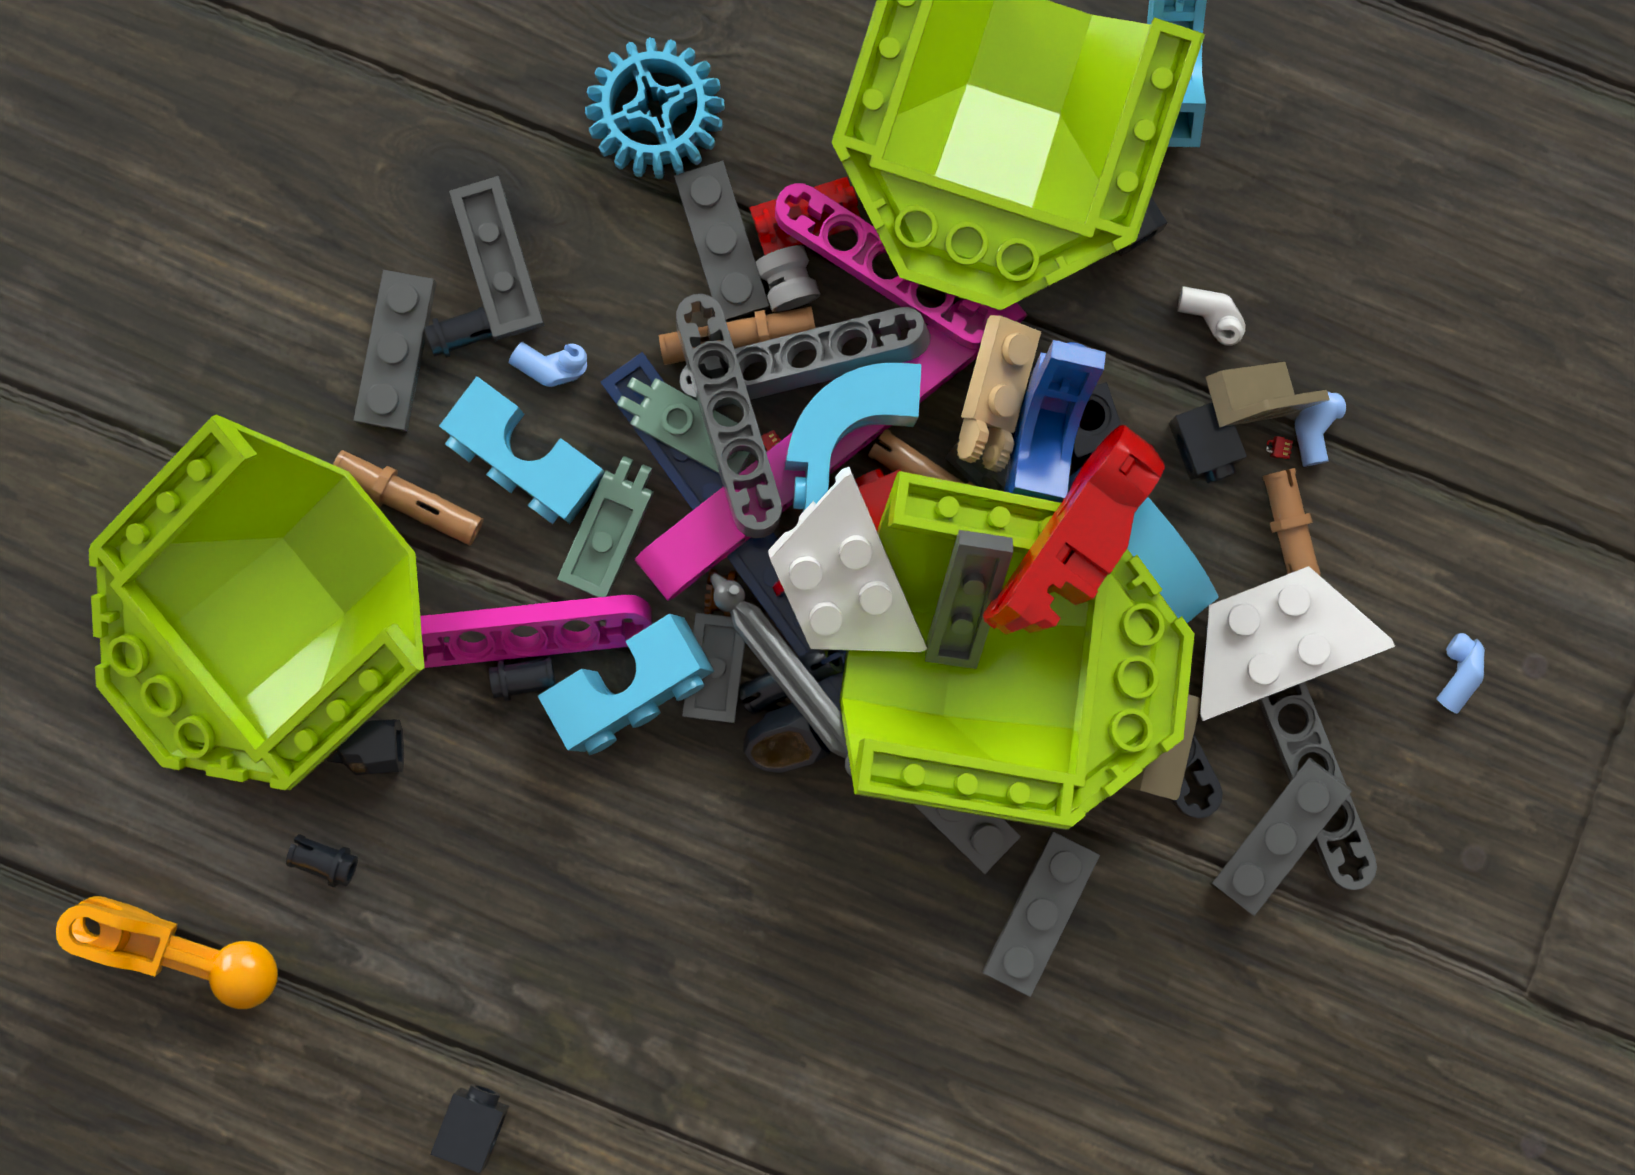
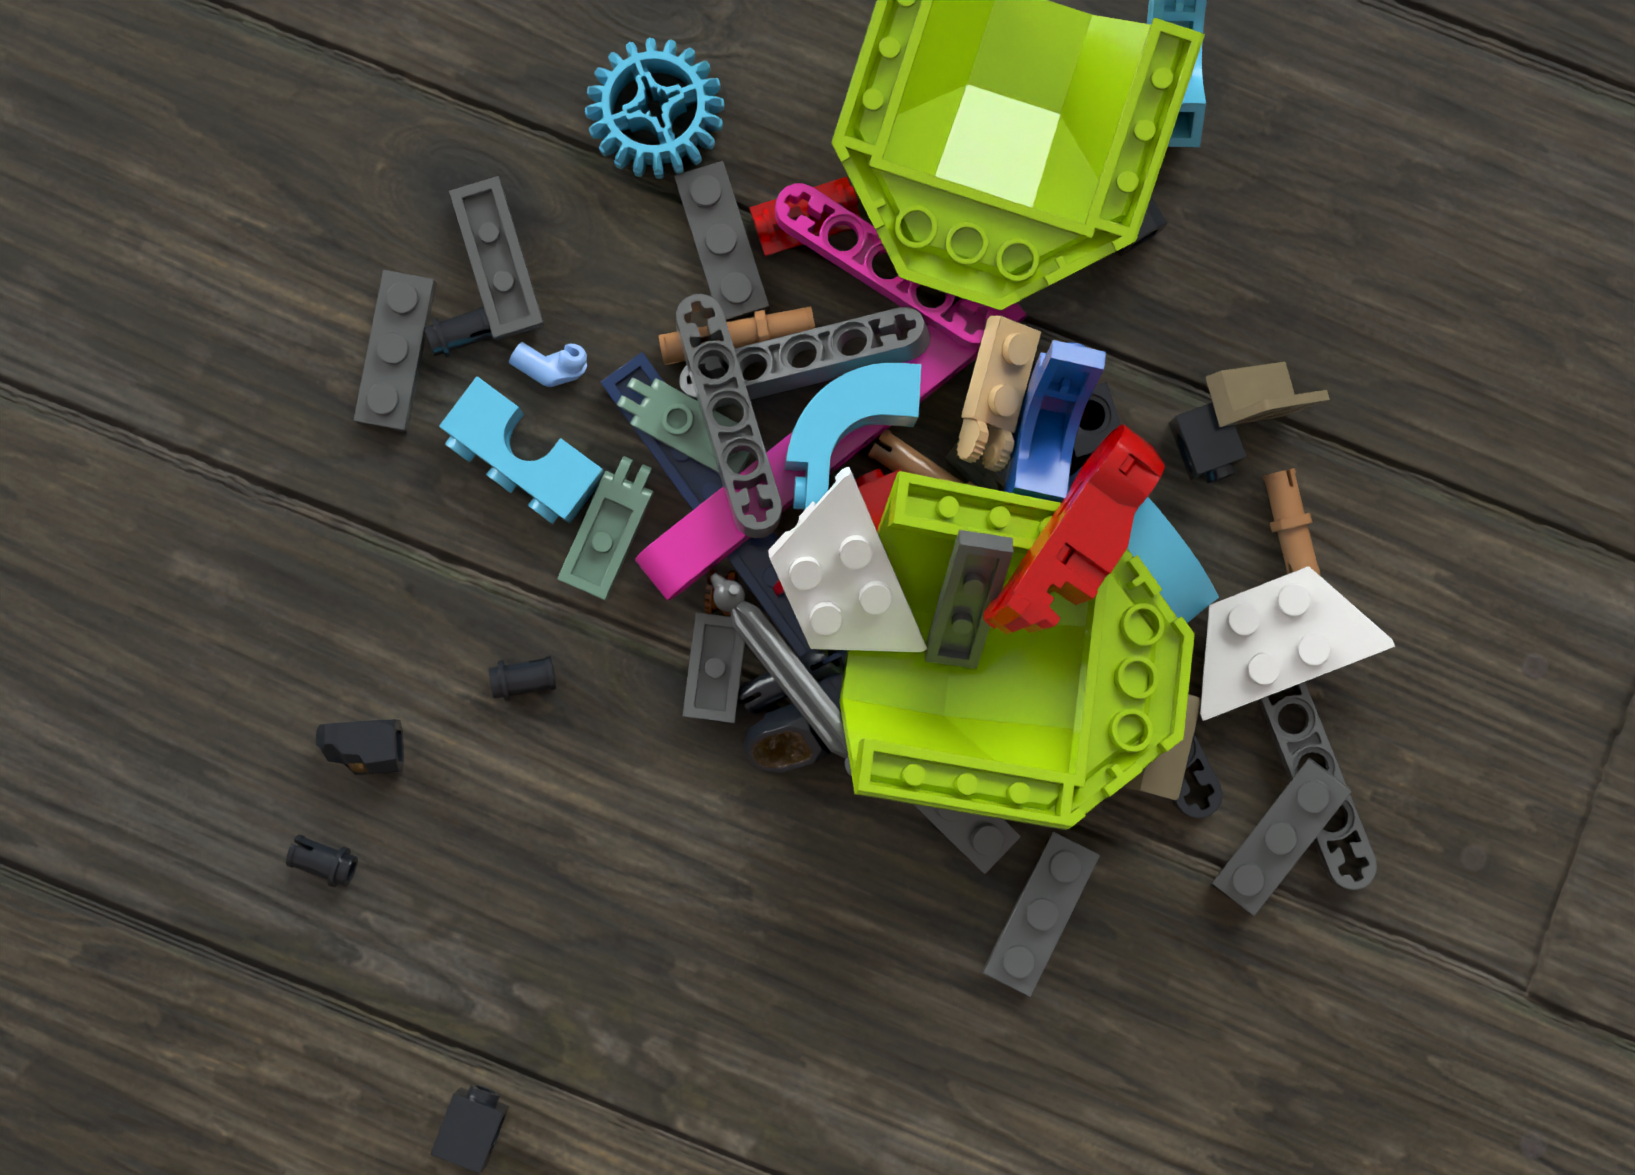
light orange piece [56,896,278,1009] -> none
lime windscreen [89,415,424,790] -> none
medium nougat pin [333,450,483,546] -> none
dark pink beam [420,595,652,668] -> none
medium azure arch [538,614,714,755] -> none
light grey wheel [756,245,820,313] -> none
red piece [761,430,781,452] -> none
white arm [1177,286,1246,346] -> none
red piece [1266,436,1293,459] -> none
light blue arm [1295,391,1346,467] -> none
light blue arm [1436,633,1485,714] -> none

